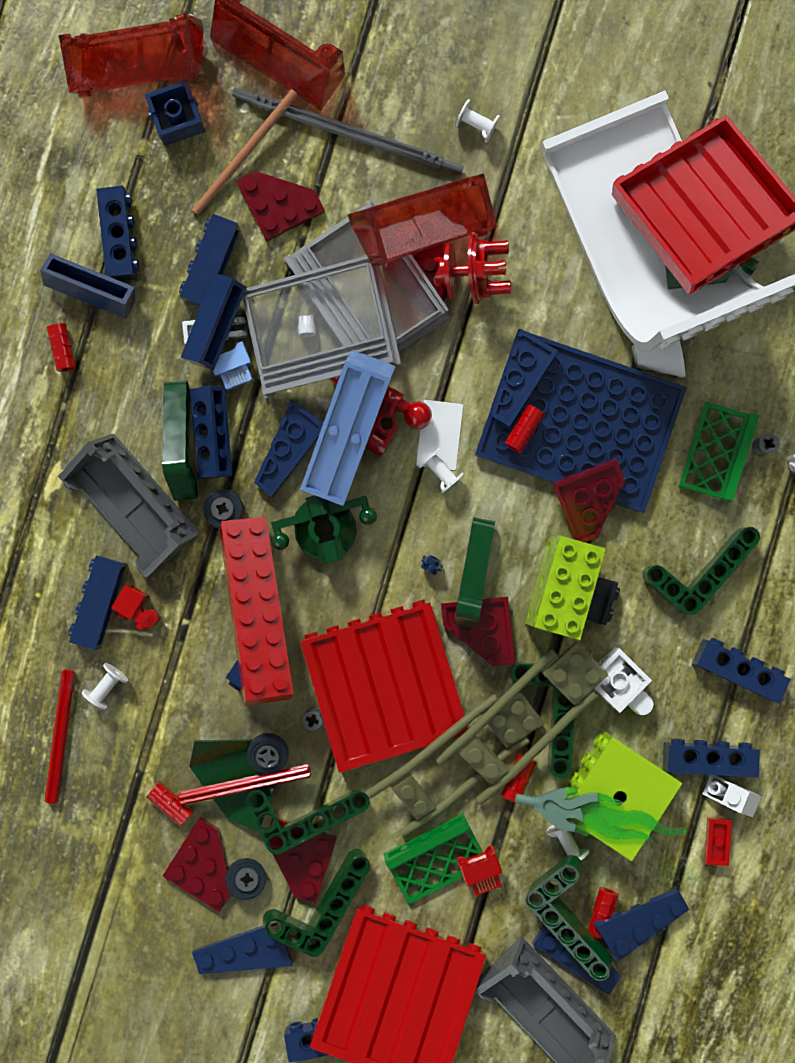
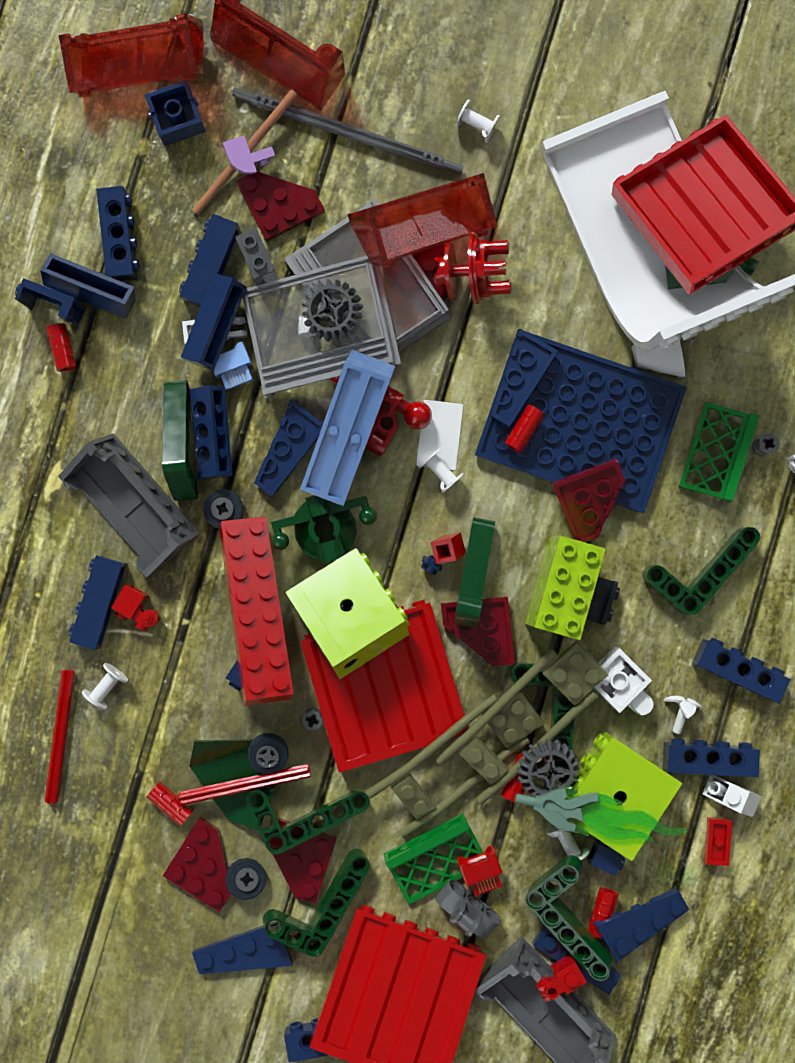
none -> dark blue panel [15,278,86,328]
none -> lavender brick [223,136,275,174]
none -> dark grey panel [235,228,278,285]
none -> gear [285,548,410,679]
none -> dark grey gear [302,279,364,342]
none -> red brick [431,532,466,564]
none -> dark grey piece [435,879,501,939]
none -> dark grey gear [517,739,580,797]
none -> red brick [536,954,587,1002]
none -> dark blue brick [587,839,625,876]
none -> white plant [663,696,703,734]

